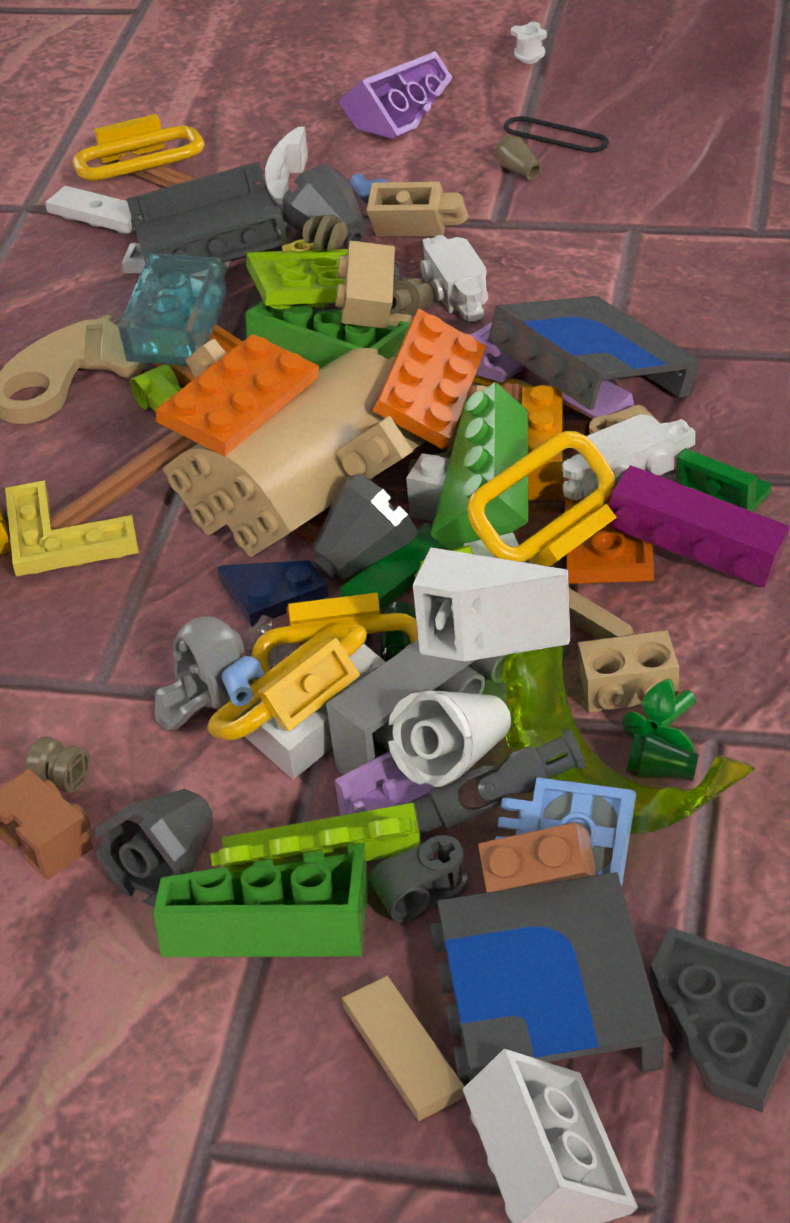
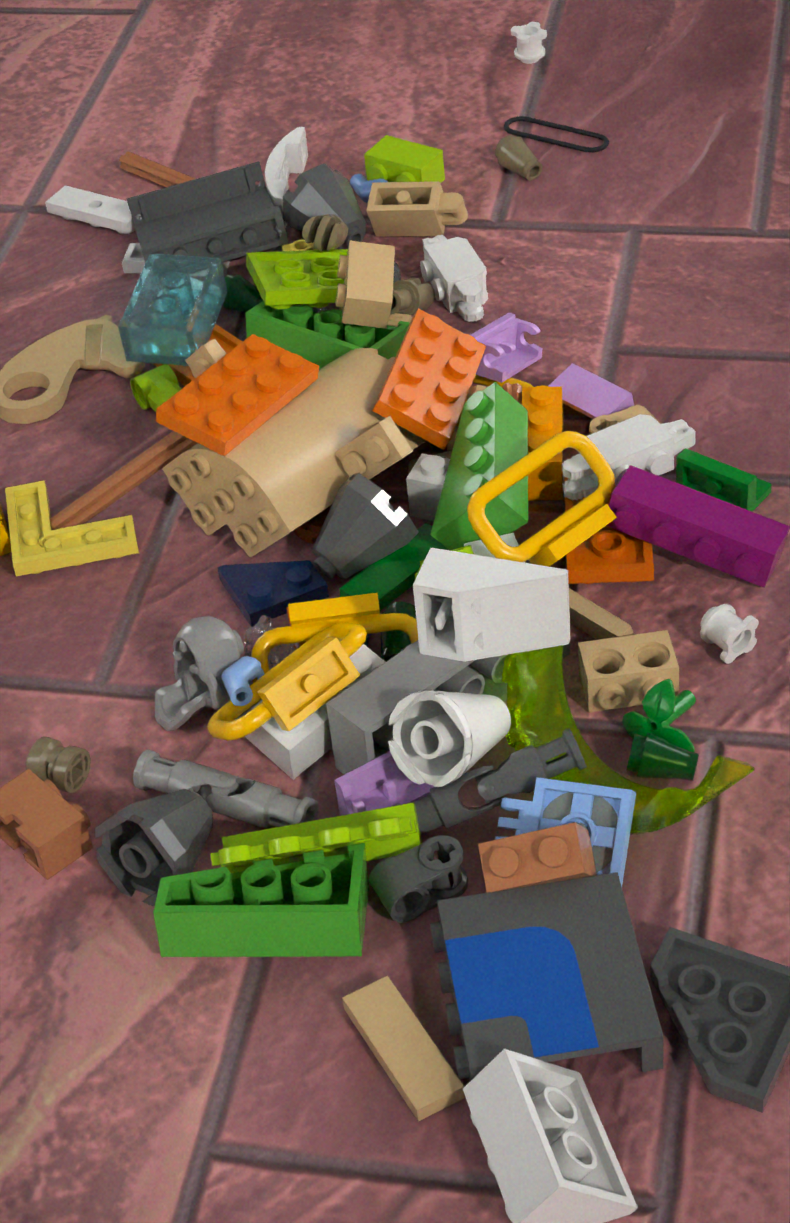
yellow bar [72,114,204,181] -> none
medium lavender wedge [339,51,452,139] -> none
dark grey panel [488,296,700,410] -> none
none -> light grey piece [133,749,319,829]
none -> dark green cone [217,275,263,313]
none -> lime brick [364,135,445,184]
none -> white brick [700,604,759,664]

